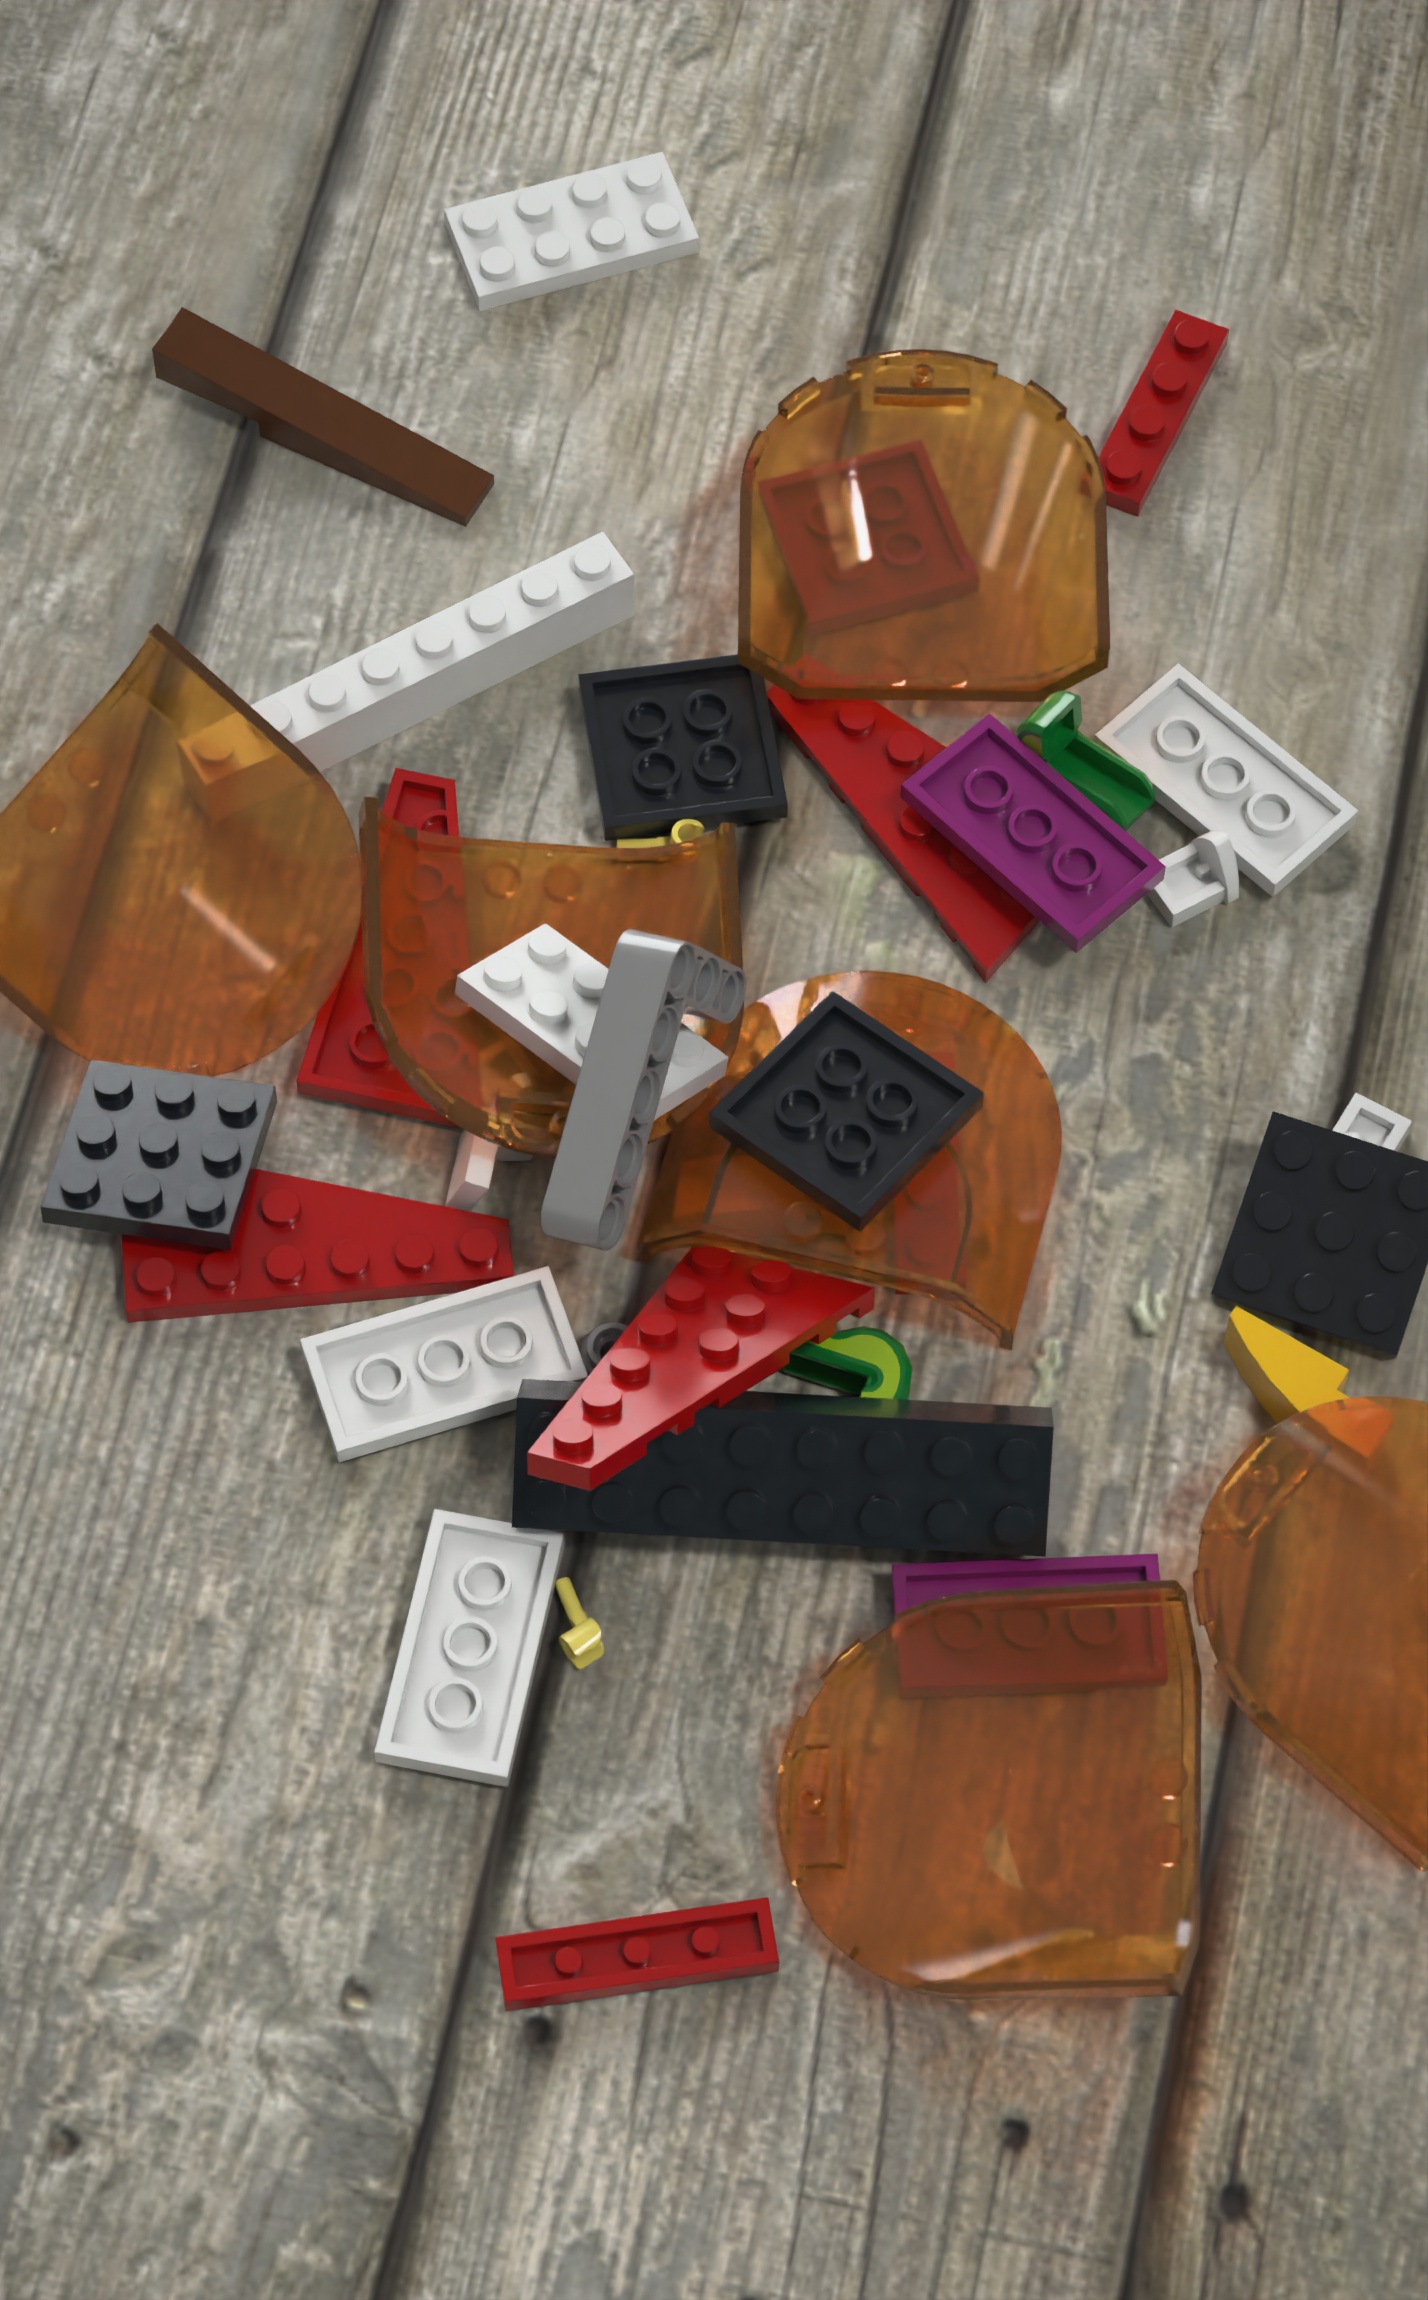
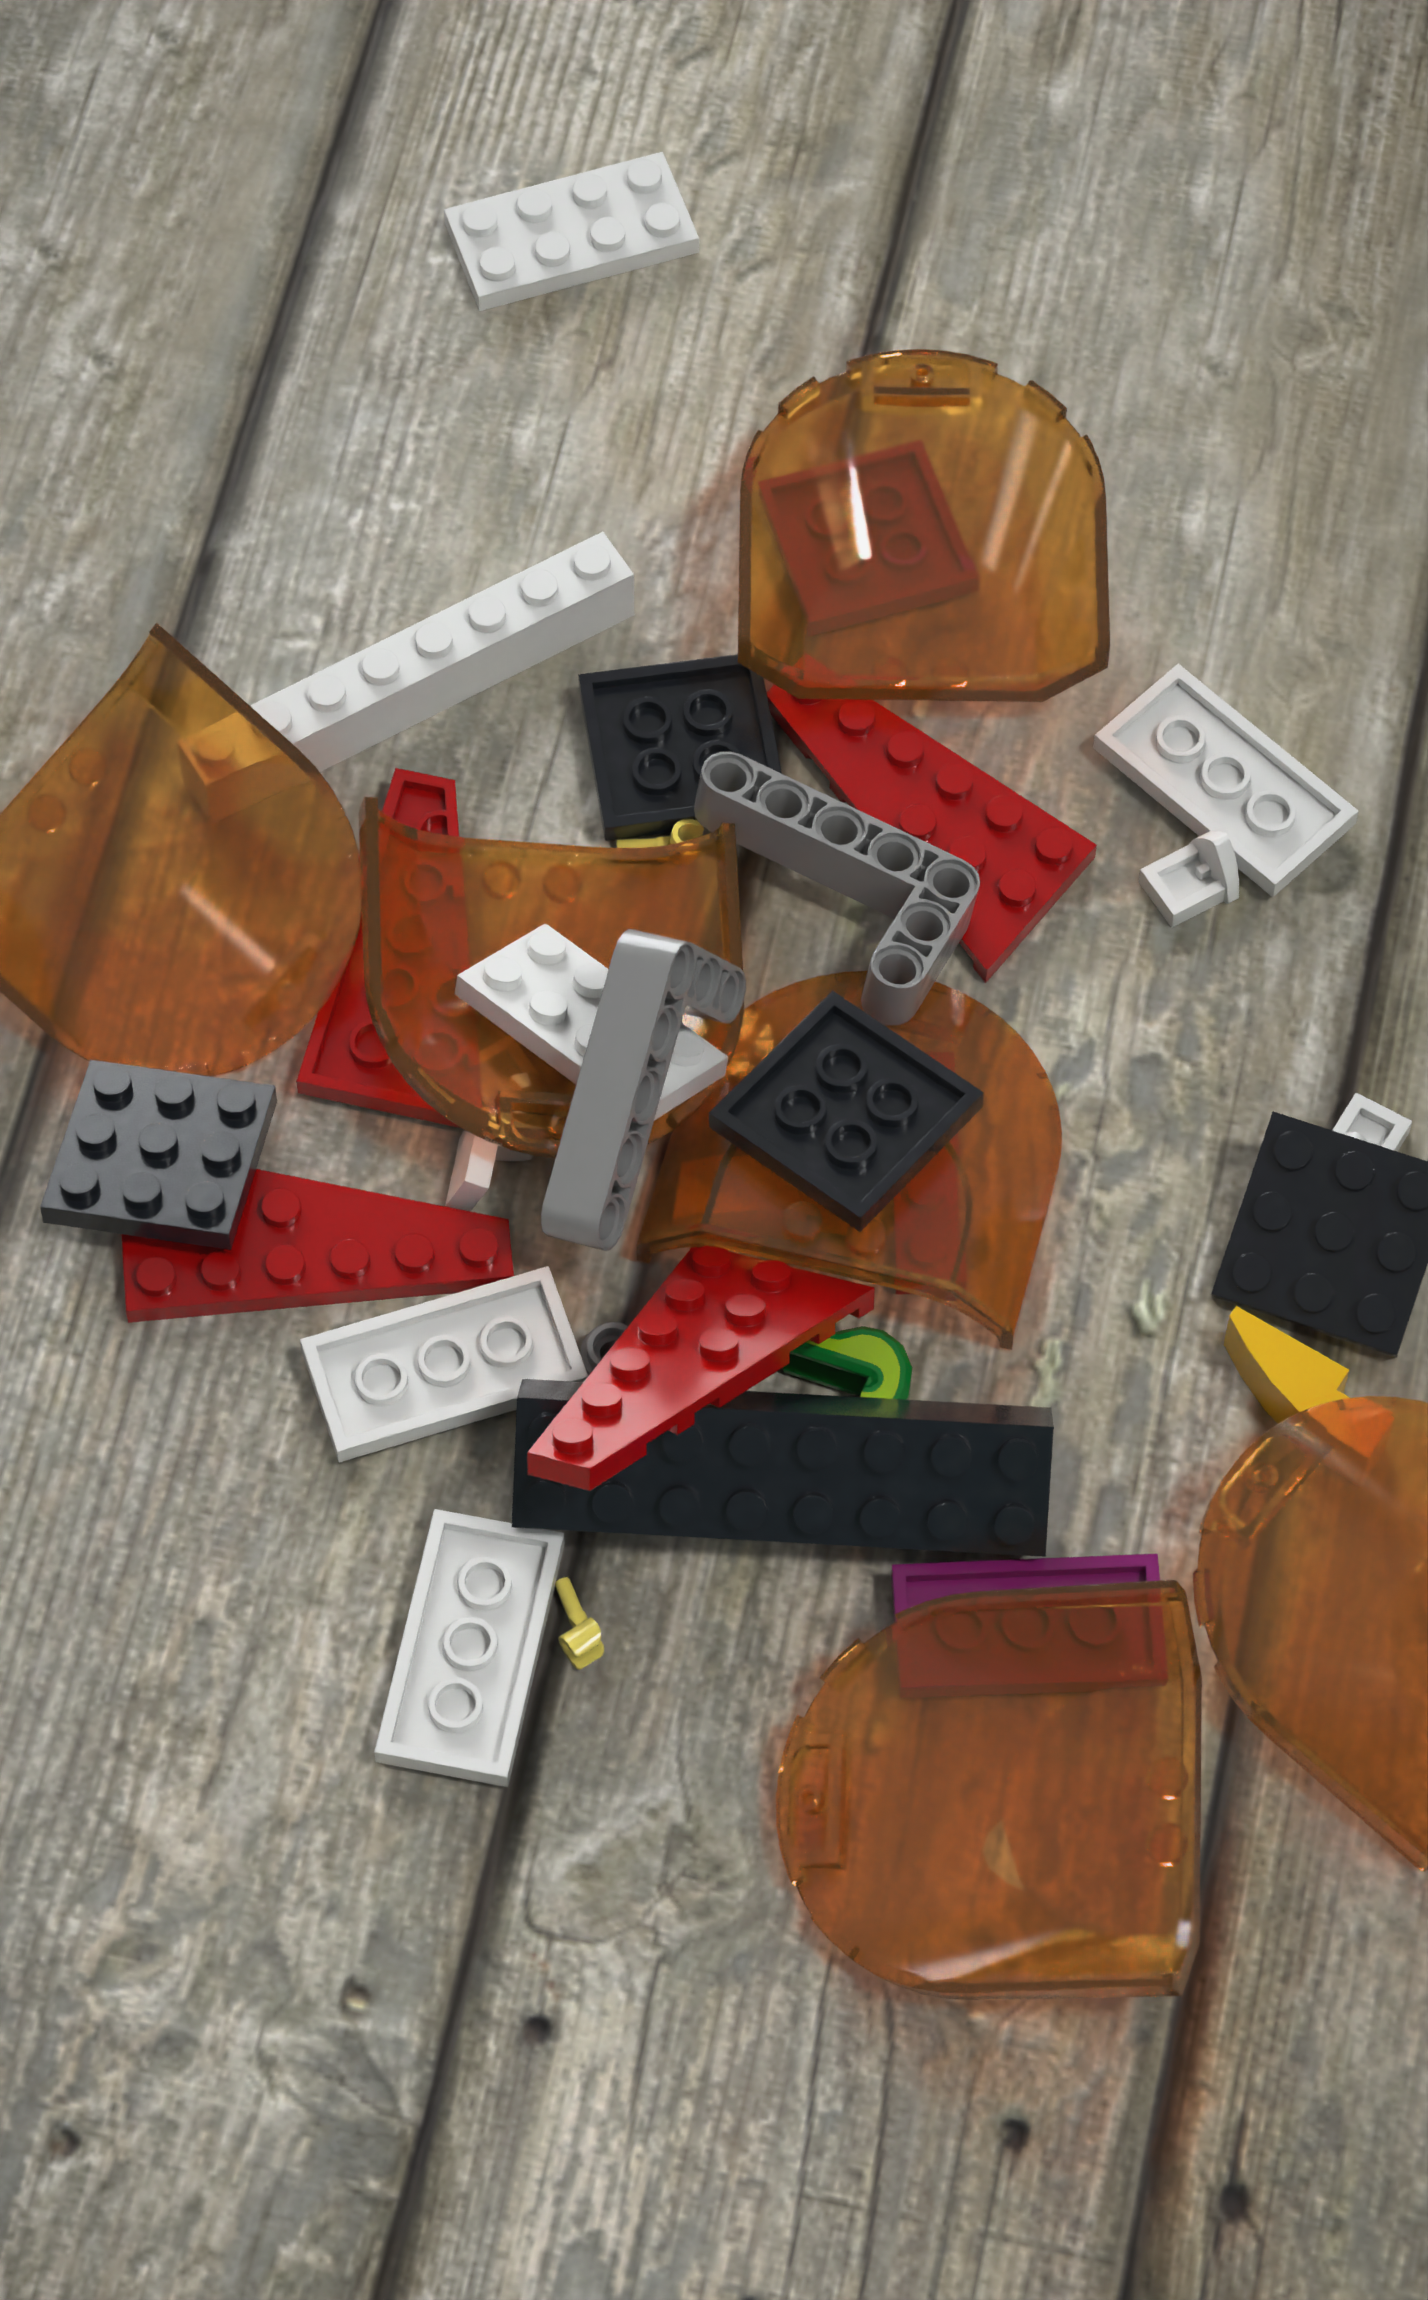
reddish brown slope [152,307,494,527] -> none
red plate [495,1897,779,2012] -> none
magenta plate [900,713,1166,953] -> none
green animal [1015,691,1156,831] -> none
red plate [1083,309,1229,517] -> none
none -> light grey beam [694,752,980,1026]

